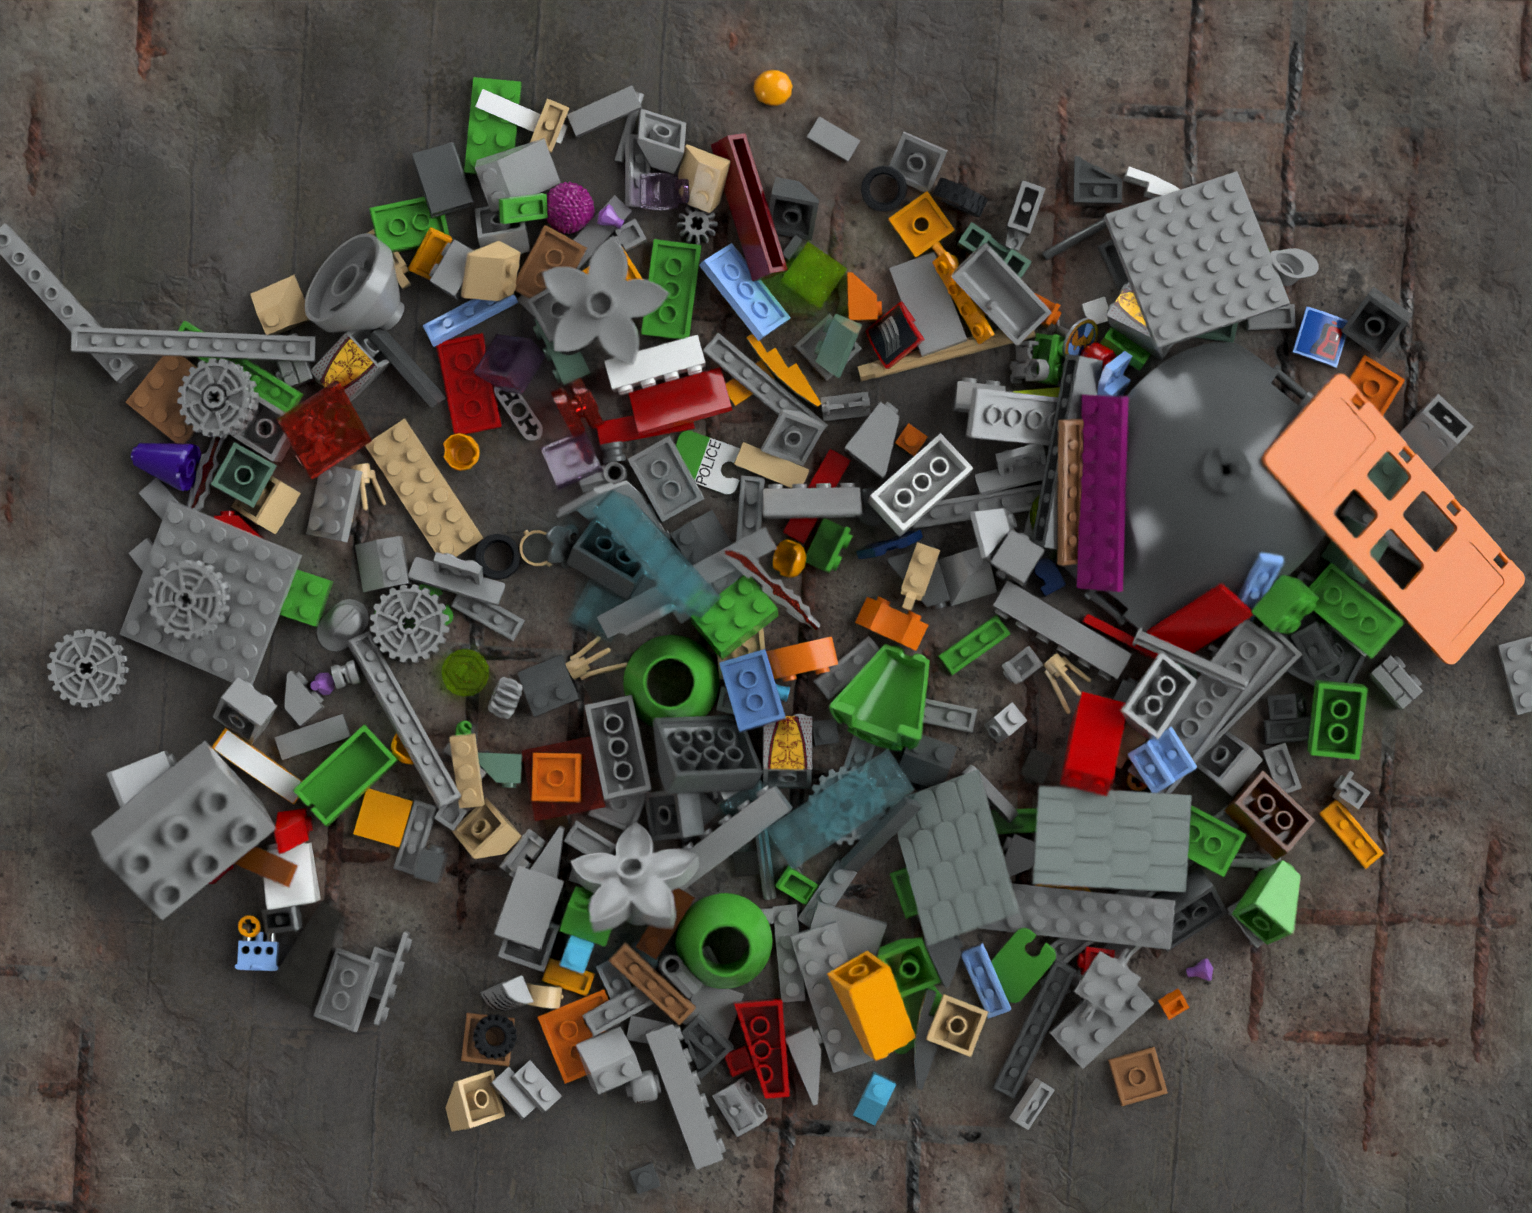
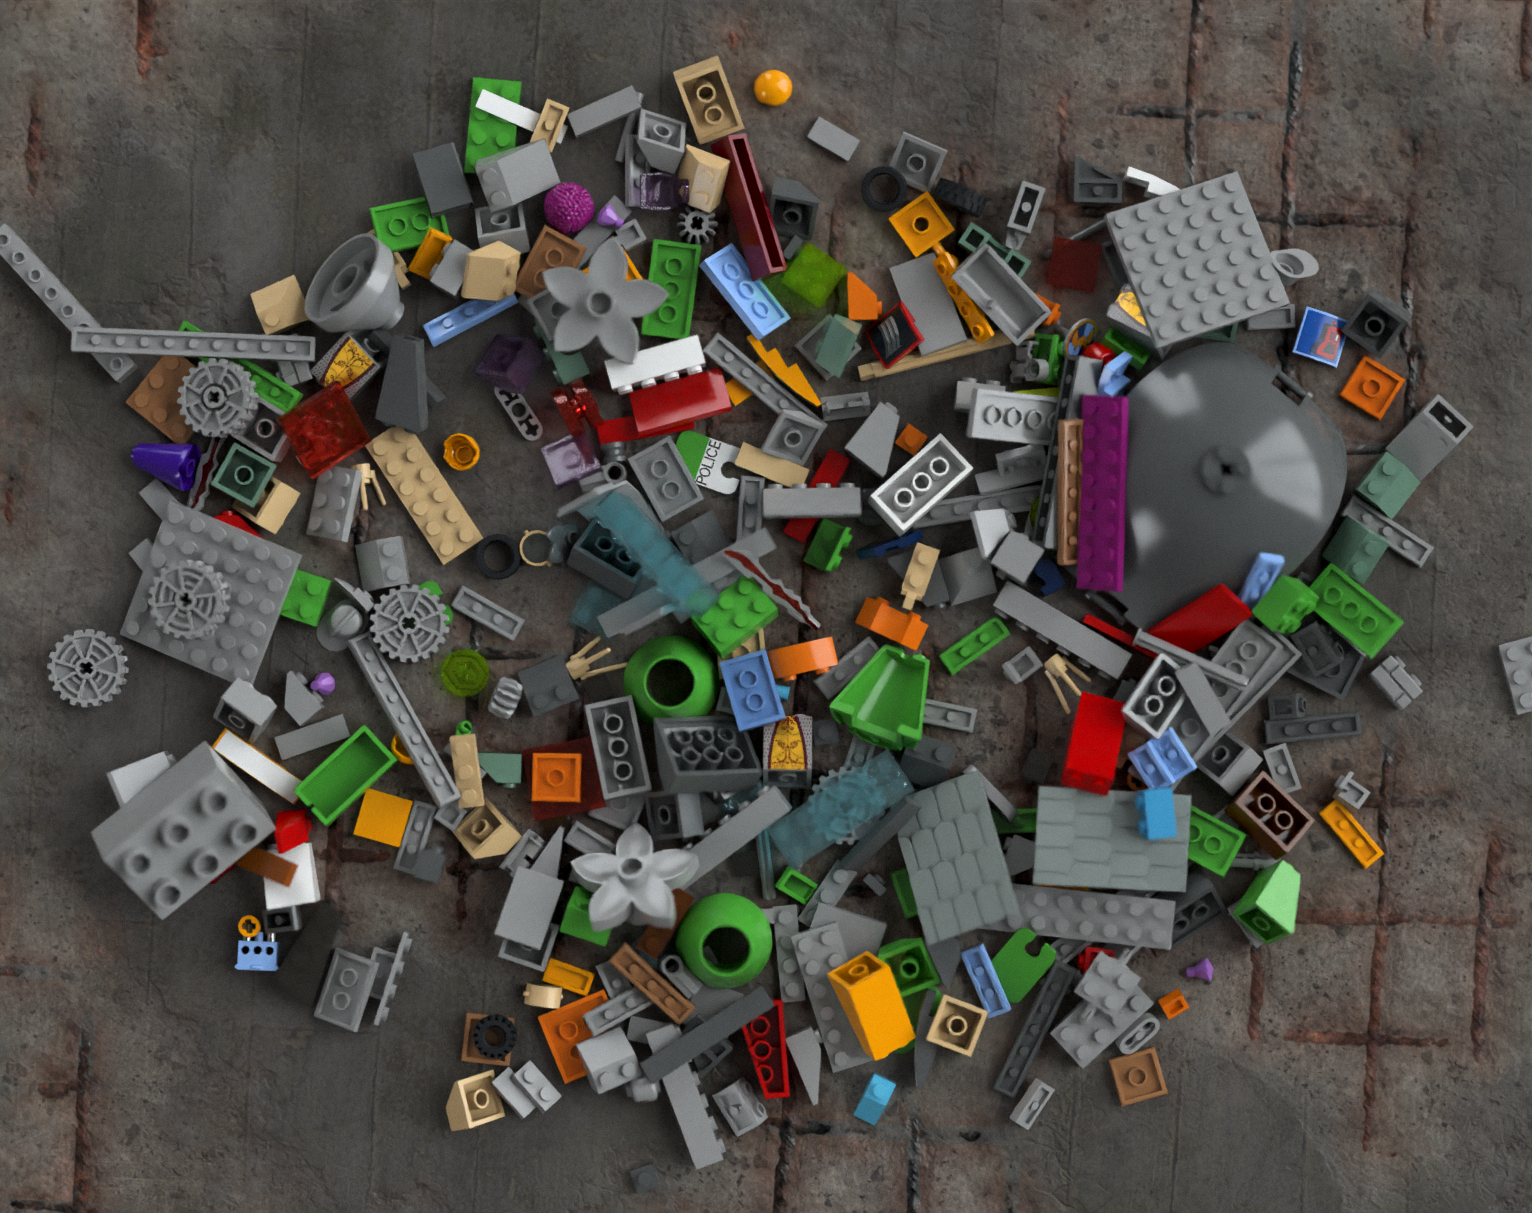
light grey wheel [331,660,361,689] -> none
light grey bracket [408,552,505,606] -> none
red tile [436,333,502,435] -> none
light grey brick [480,975,533,1012] -> none
bright green plate [499,193,548,224] -> none
medium azure slope [560,935,595,974] -> none
red tile [724,1045,755,1077] -> none
light orange hair [773,539,807,578] -> none
light grey bracket [984,702,1027,743] -> none
white tile [1082,297,1108,325] -> none
door [1262,374,1525,664] -> none
bright green brick [1307,680,1368,760] -> none
none -> light grey plate [334,578,375,616]
none -> dark grey slope [375,333,428,434]
none -> dark grey tile [640,985,775,1084]
none -> tan slope [673,55,744,145]
none -> dark grey plate [862,872,886,896]
none -> clear red tile [1046,236,1102,292]
none -> light grey plate [1115,1013,1160,1054]
none -> dark azure brick [1135,787,1177,840]
none -> light grey tile [1174,660,1231,735]

